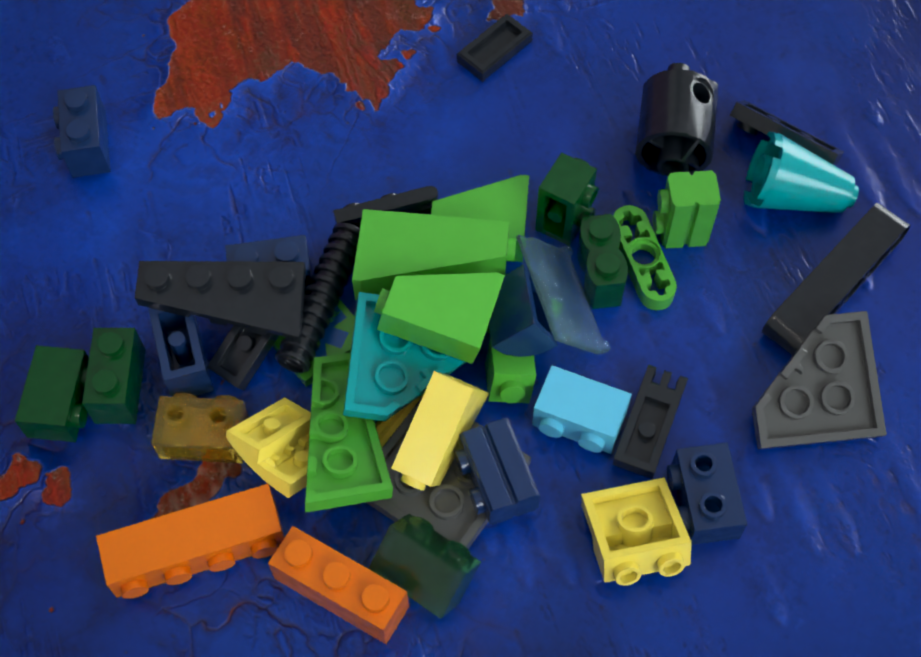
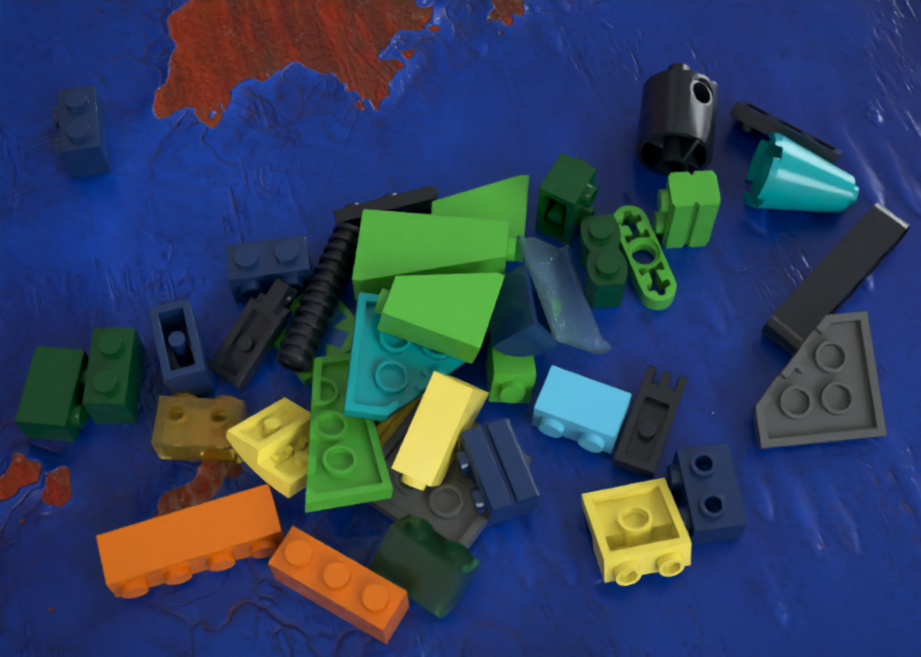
black wing [135,261,306,344] -> none
black tile [457,14,533,82] -> none

